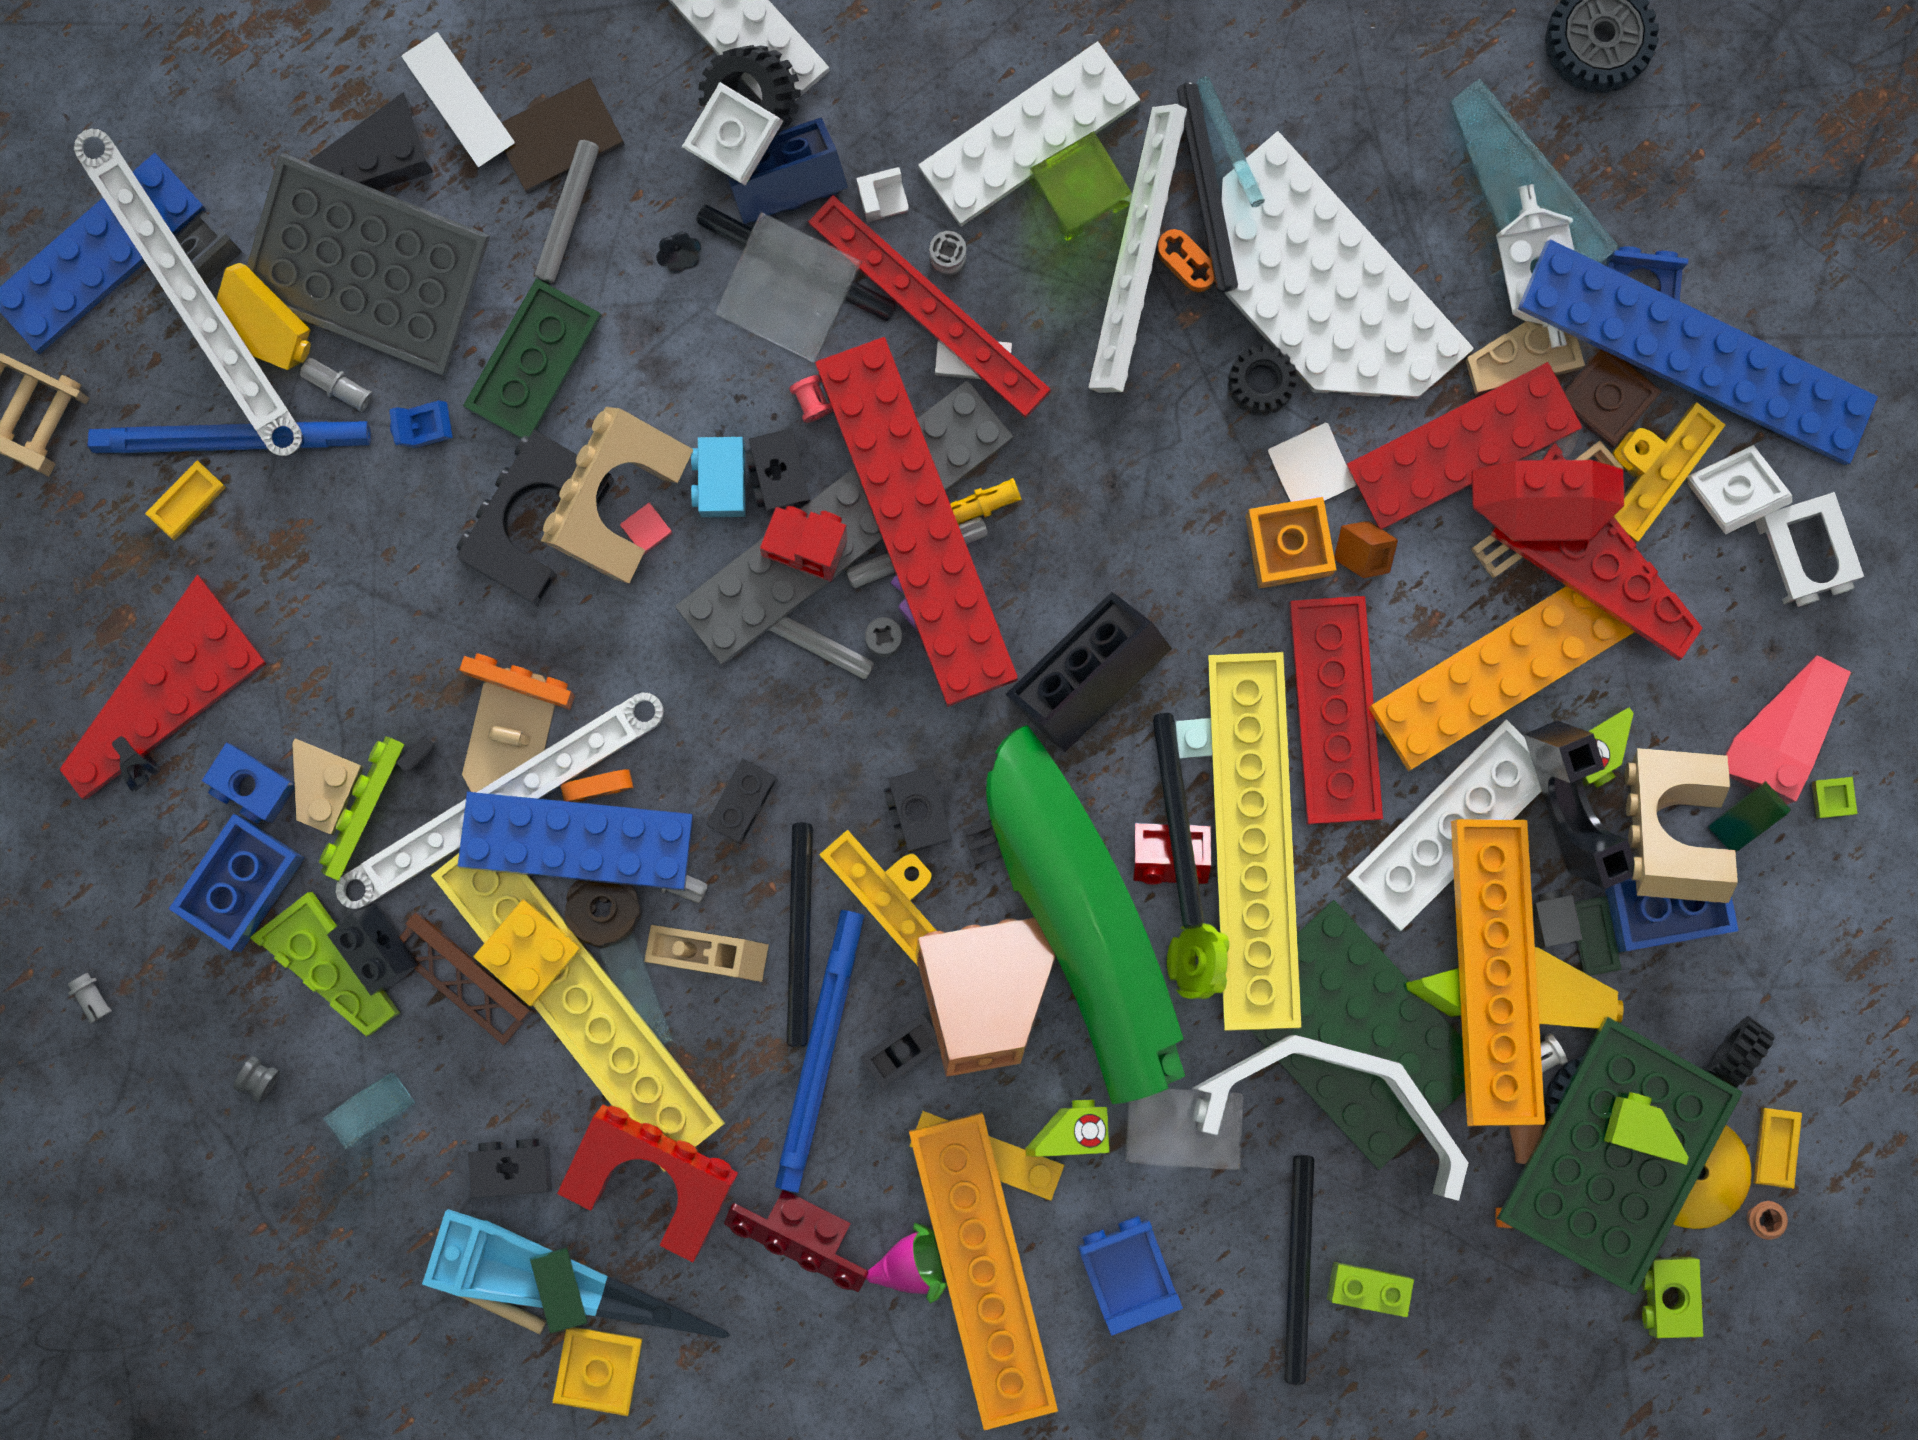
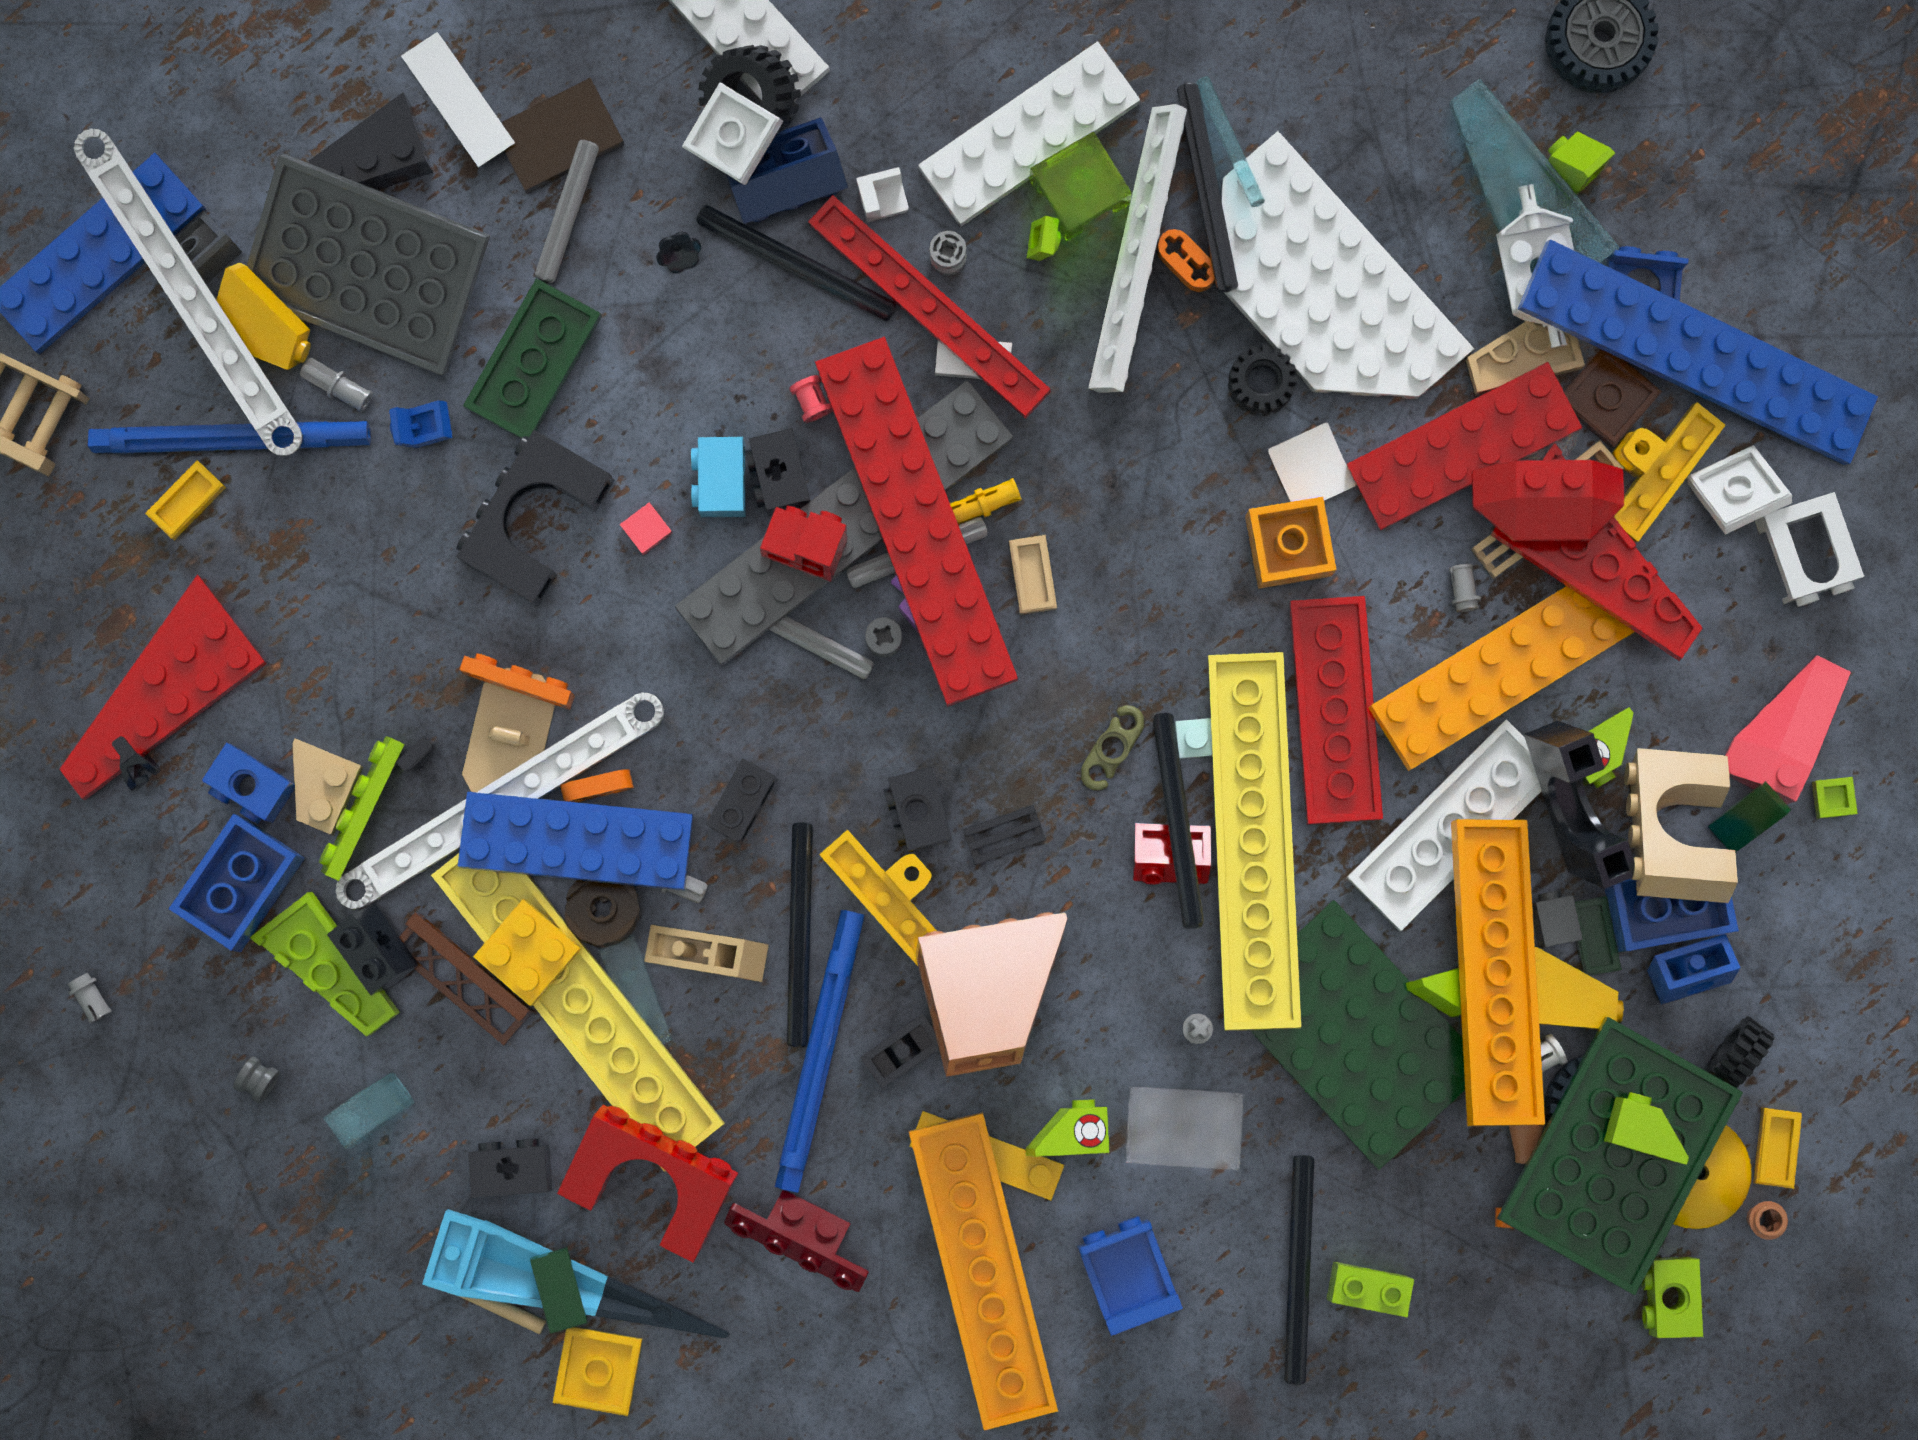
tan arch [541,407,693,583] -> none
clear plate [715,212,863,363] -> none
hat [866,1223,947,1304] -> none
green slope [986,725,1185,1104] -> none
black slope [1006,592,1172,752] -> none
lime plate [1167,923,1230,999] -> none
white panel [1192,1035,1468,1201] -> none
dark orange panel [1334,521,1398,578] -> none
none -> tan tile [1009,535,1057,615]
none -> lime plate [1027,216,1061,261]
none -> olive piece [1081,705,1144,791]
none -> light grey axle [1182,1014,1213,1044]
none -> light grey pin [1449,564,1481,613]
none -> lime slope [1544,131,1615,197]
none -> blue brick [1647,934,1740,1005]

